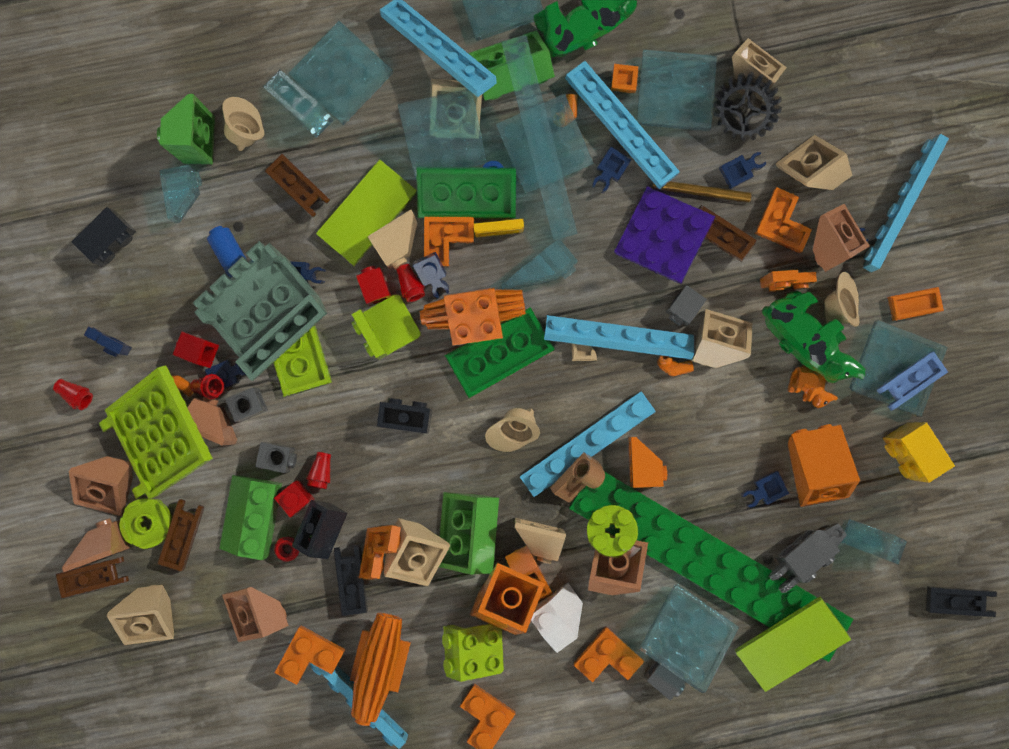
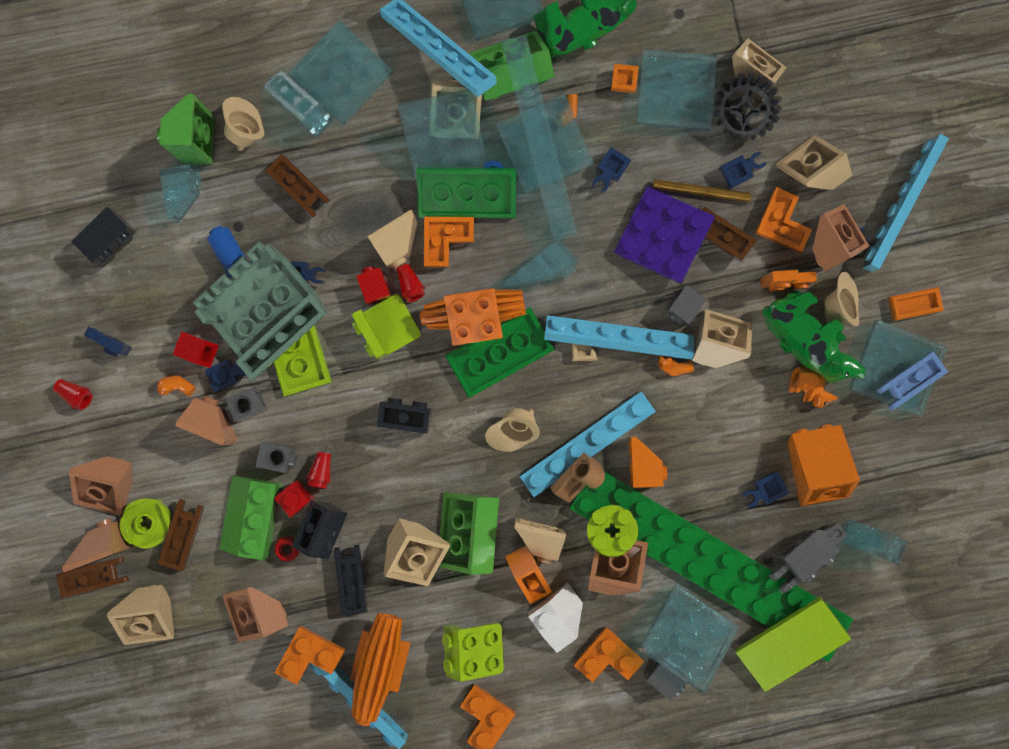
lime plate [99,365,213,499] -> none
red cone [190,374,224,399] -> none
lime tile [316,160,417,266] -> none
orange plate [359,525,401,580] -> none
plate [413,252,449,298] -> none
orange slope [469,563,545,635] -> none
yellow tile [474,219,524,238] -> none
medium azure plate [565,61,680,189] -> none
yellow brick [883,422,955,483] -> none
black hinge [926,586,997,617] -> none

